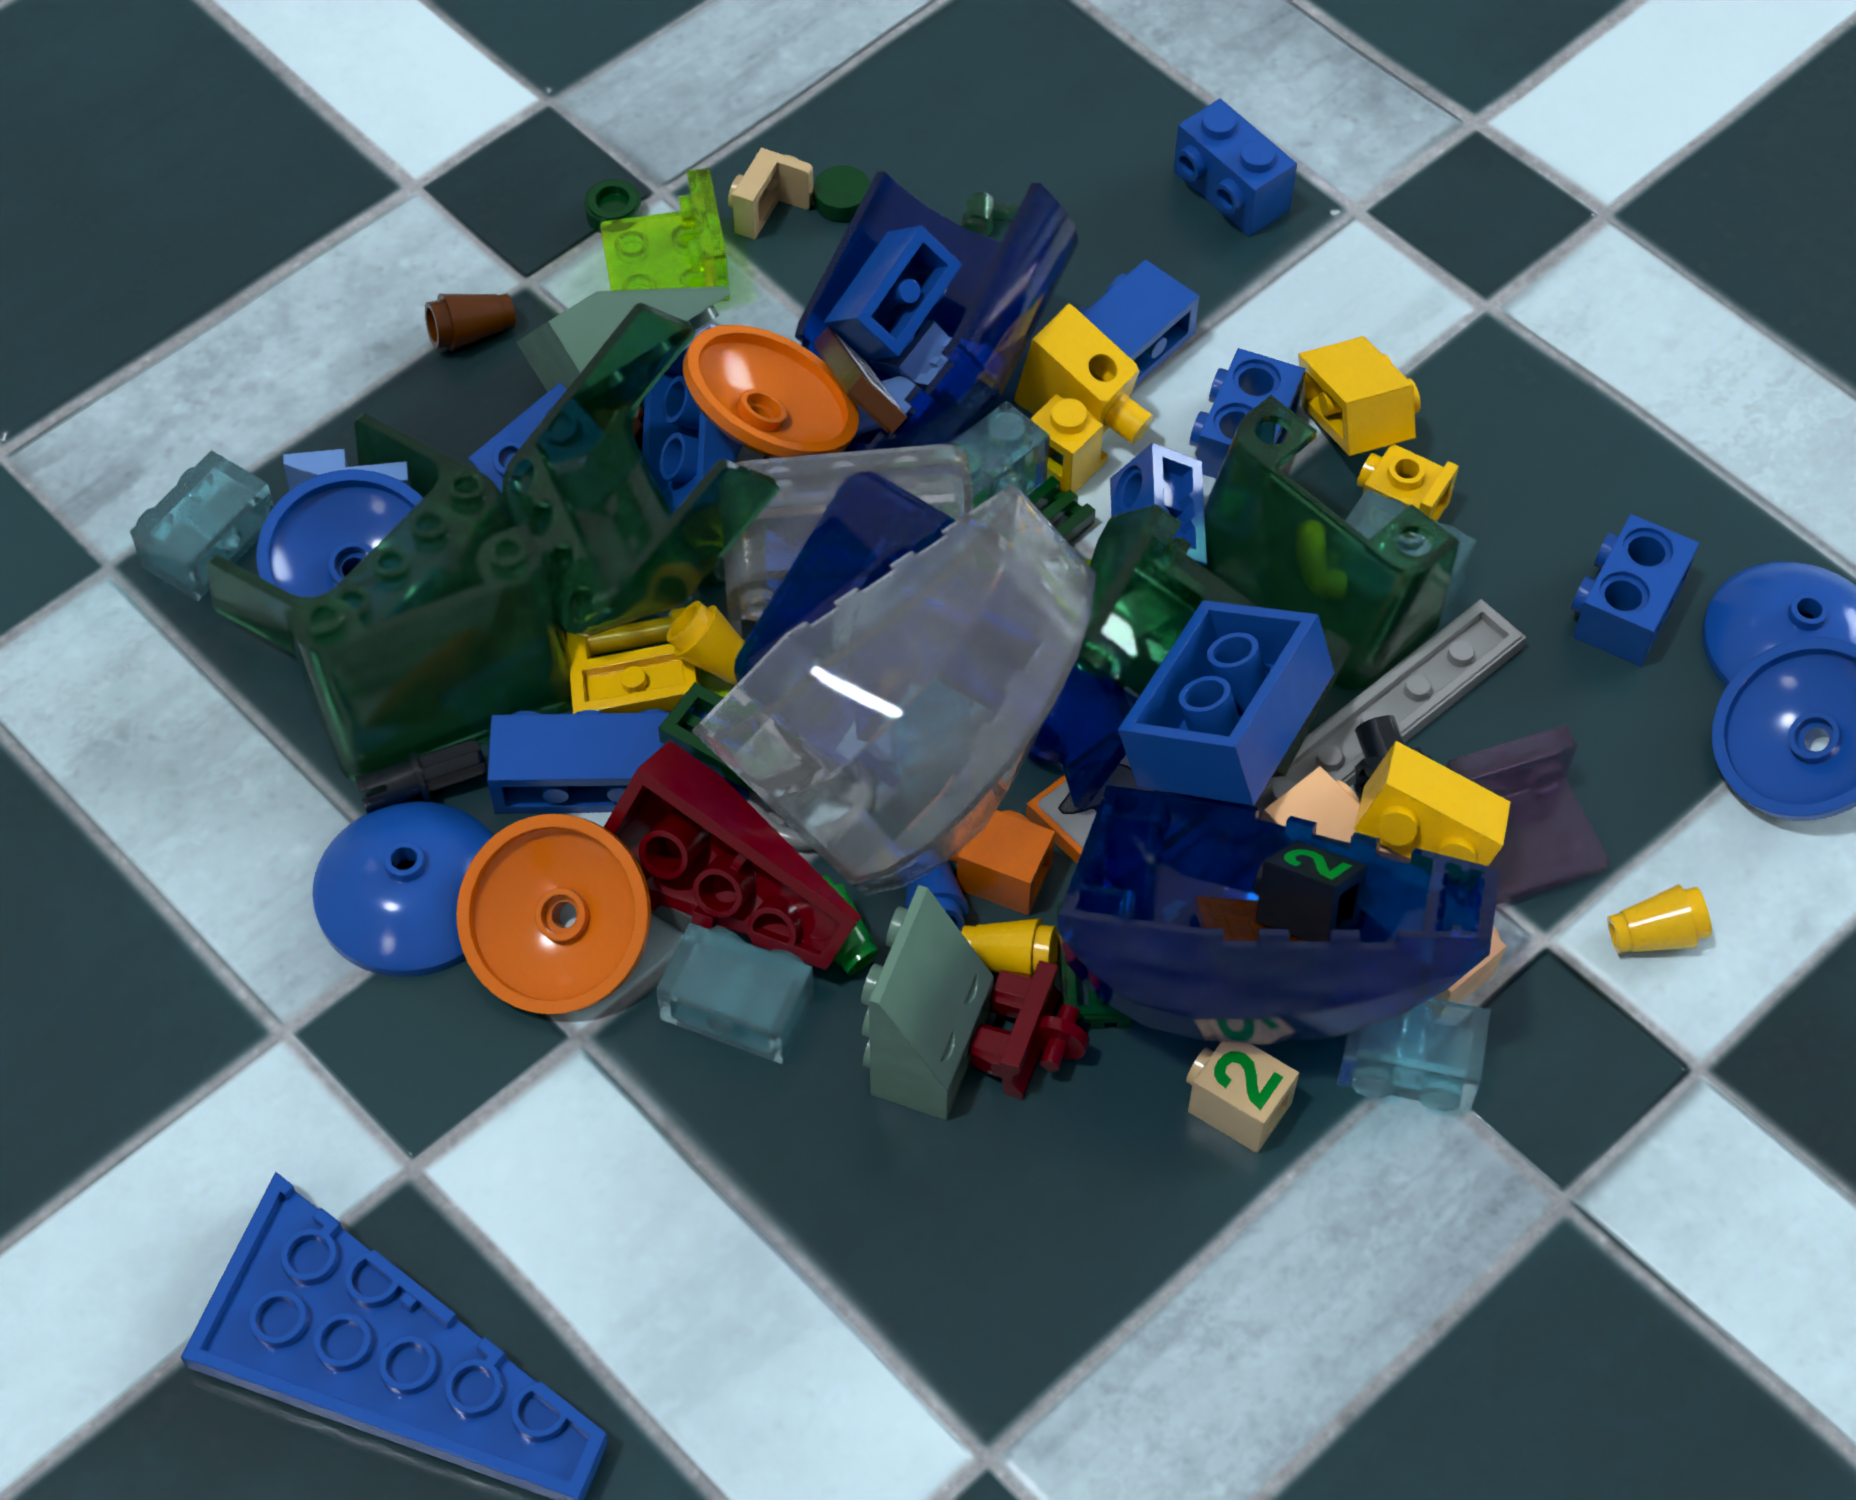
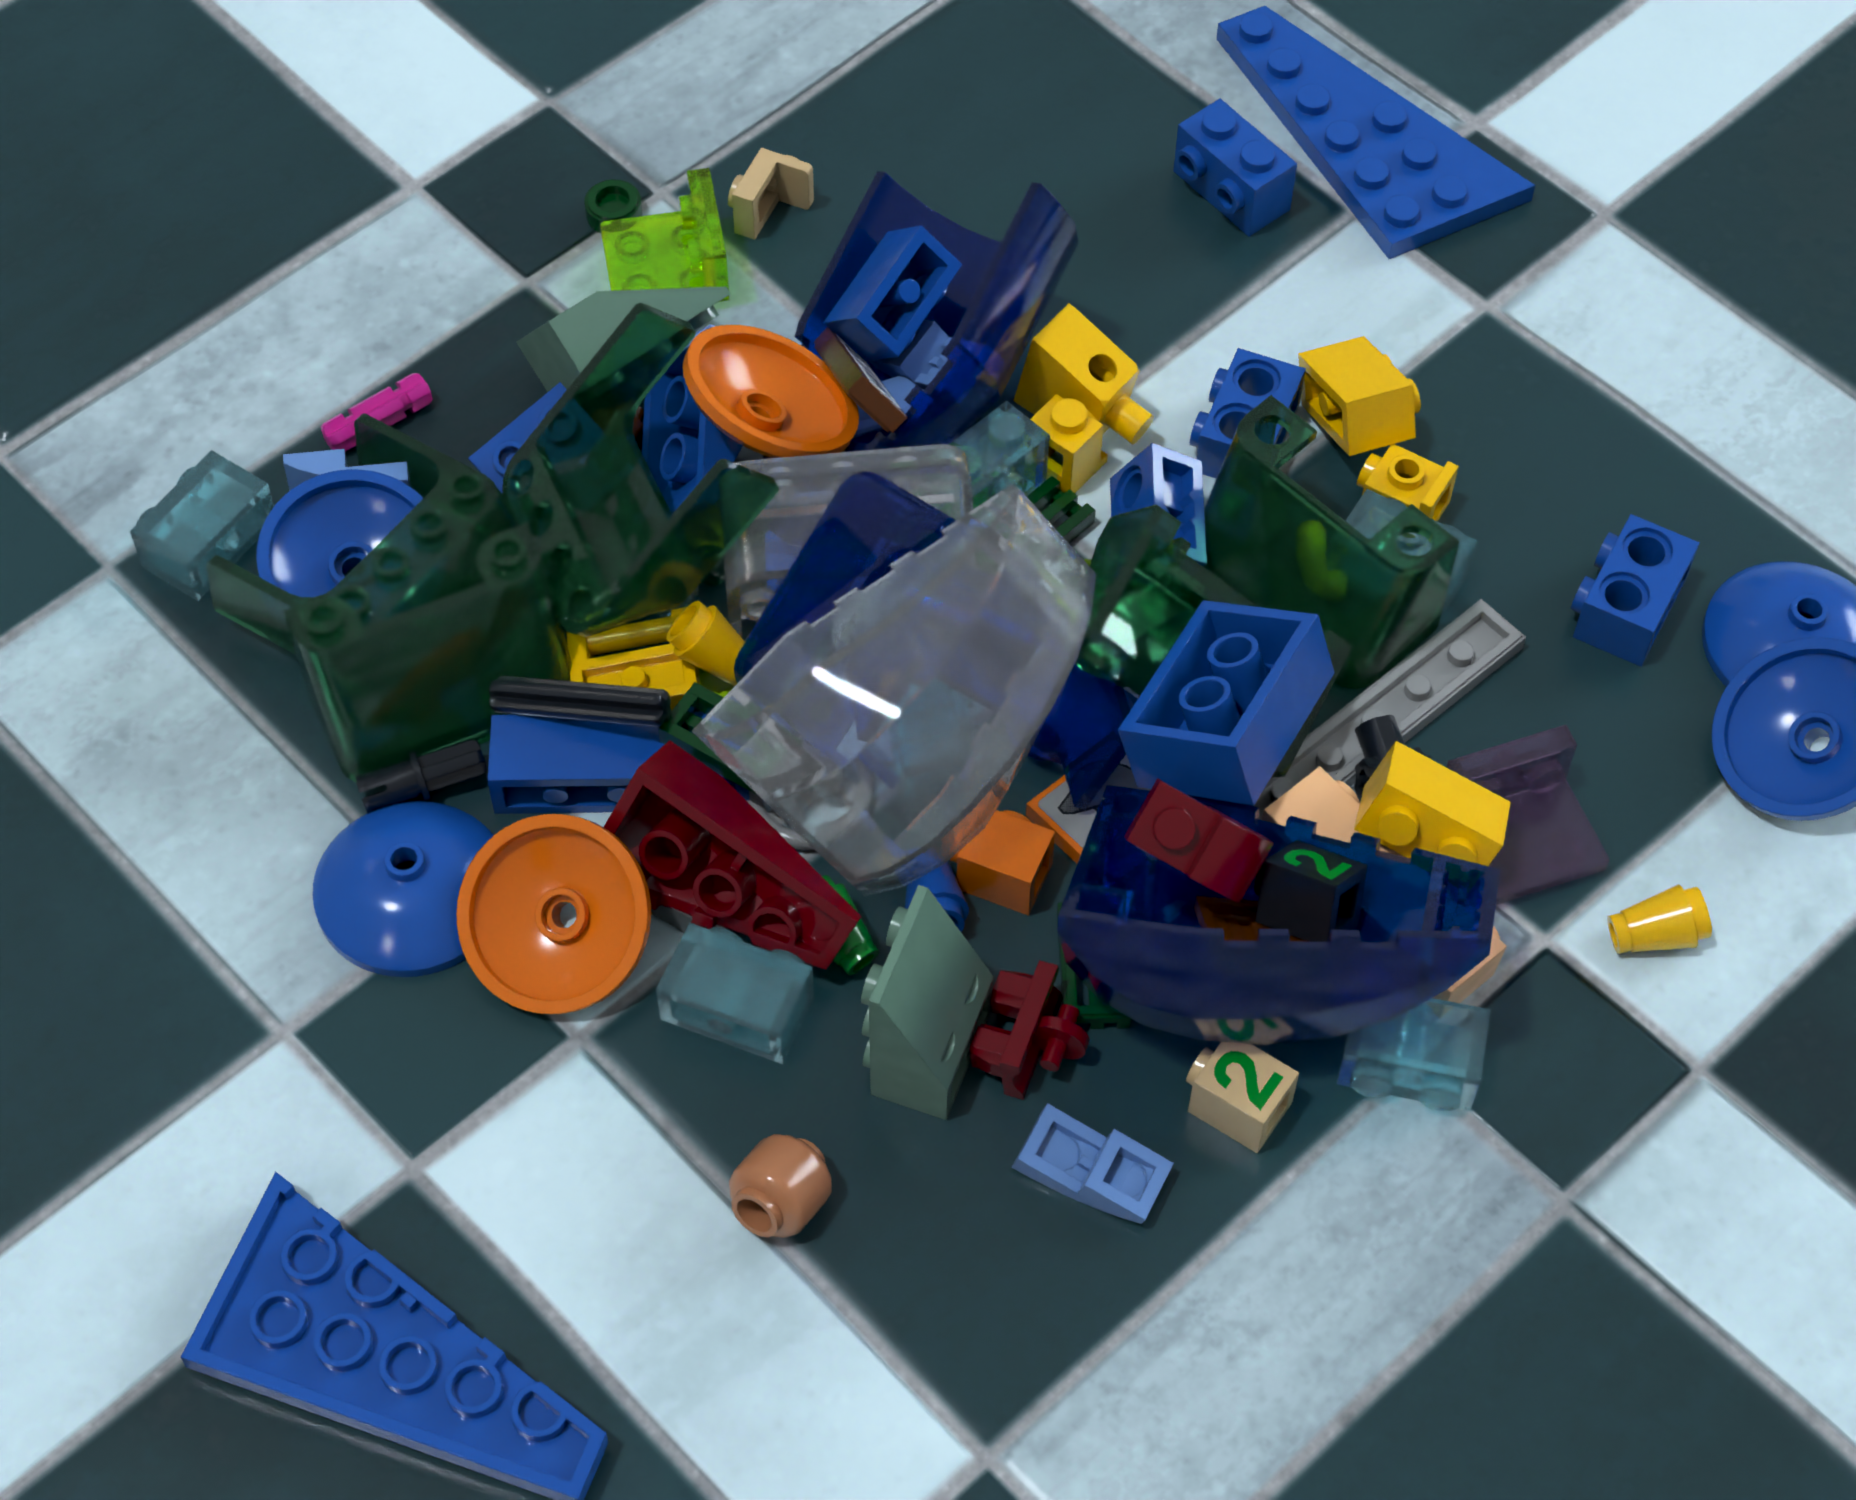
reddish brown cone [425,293,516,351] -> none
dark green tile [814,166,870,221] -> none
yellow cone [961,918,1059,975] -> none
clear green hand [962,192,1042,238] -> none
blue brick [1078,259,1199,387] -> none
none -> dark pink axle [321,373,433,452]
none -> black axle [488,676,671,727]
none -> nougat head [729,1134,832,1238]
none -> medium blue slope [1011,1103,1174,1224]
none -> dark red brick [1124,778,1274,903]
none -> blue wing [1216,6,1536,259]

